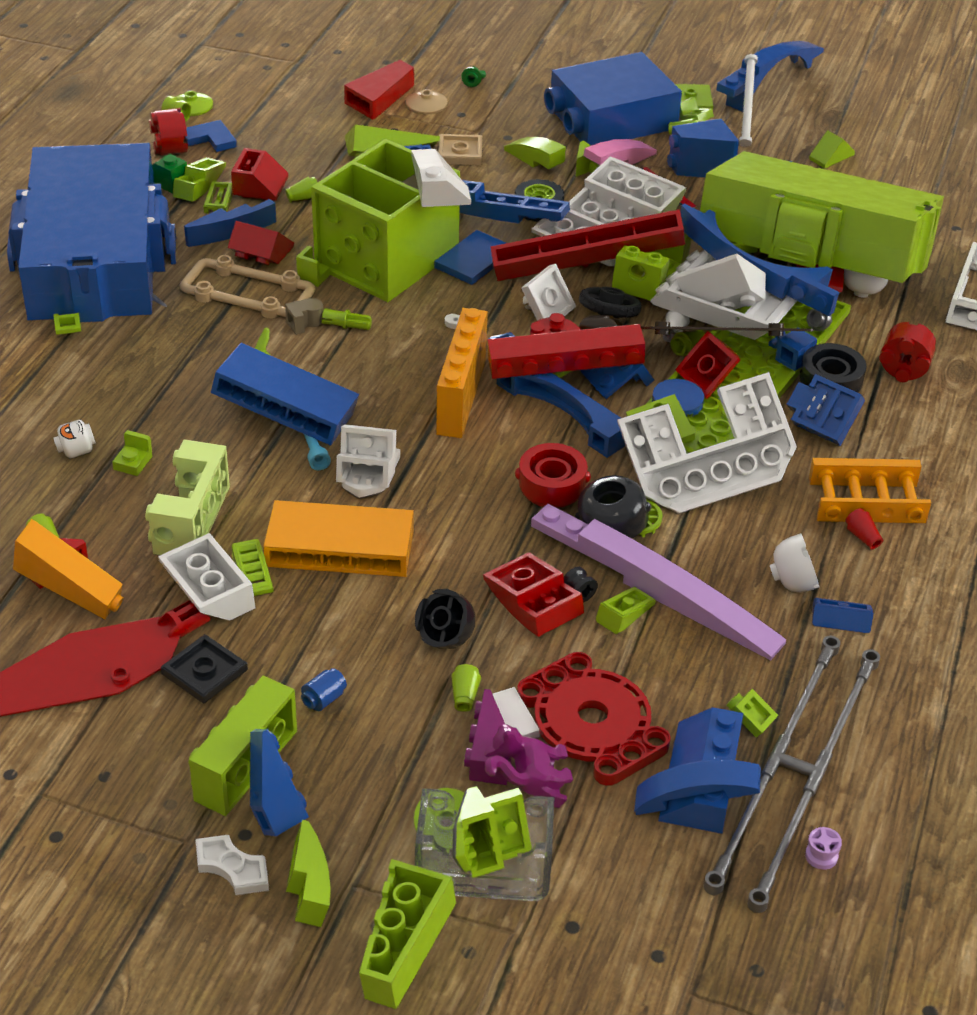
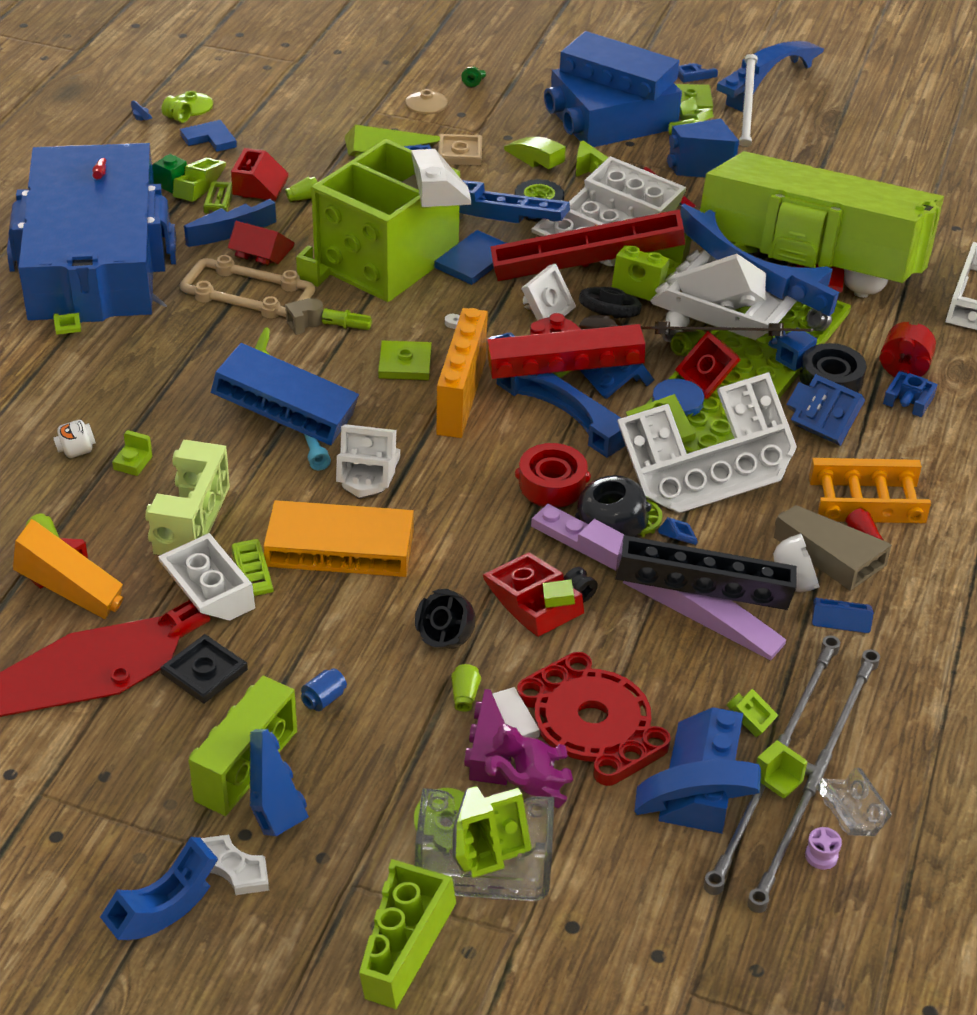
red brick [149,108,188,155] -> none
lime slope [286,820,331,927] -> none
red slope [344,60,414,120] -> none
bright pink slope [584,139,657,165] -> none
lime slope [596,586,656,634] -> none
lime slope [809,130,855,169] -> none
none -> red piece [92,158,107,179]
none -> blue arch [100,837,218,940]
none -> blue piece [131,100,152,120]
none -> lime plate [378,340,432,380]
none -> lime tile [543,579,575,608]
none -> blue brick [560,31,679,101]
none -> black brick [615,535,797,610]
none -> blue slope [658,517,698,545]
none -> blue tile [678,63,718,83]
none -> lime panel [756,740,807,798]
none -> dark tan slope [774,505,891,591]
none -> clear bracket [816,768,892,836]
none -> blue brick [883,371,938,417]

